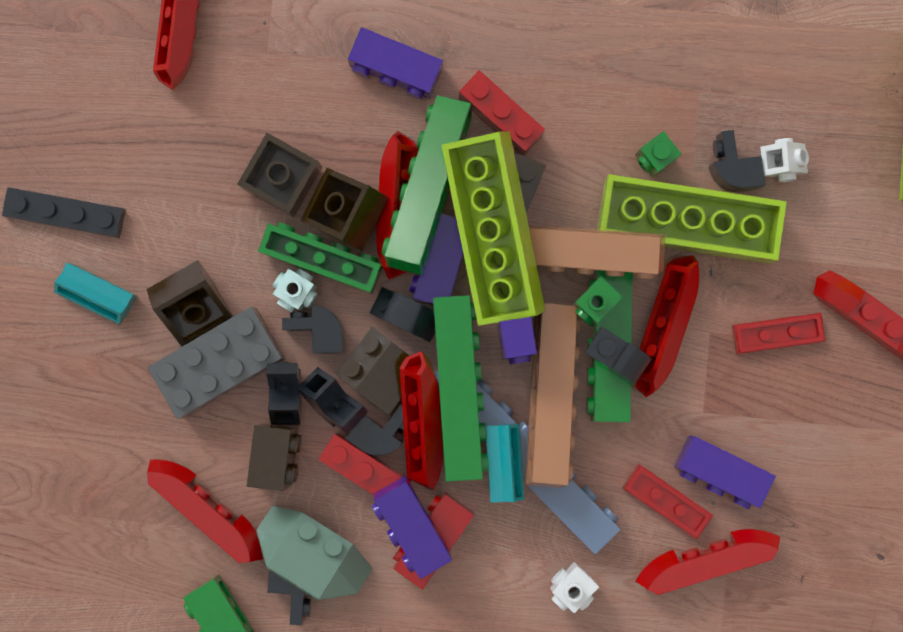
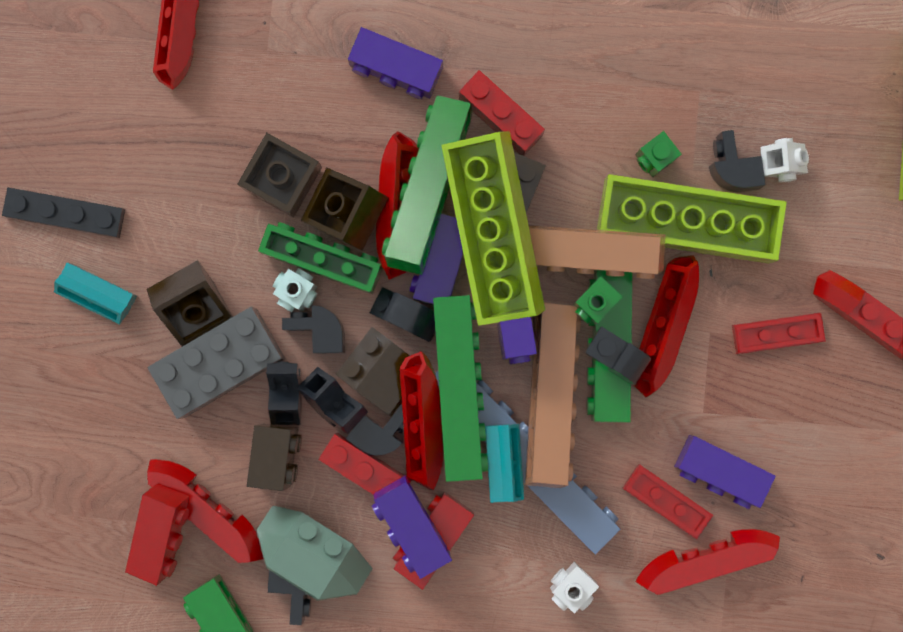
none -> red brick [125,483,189,586]

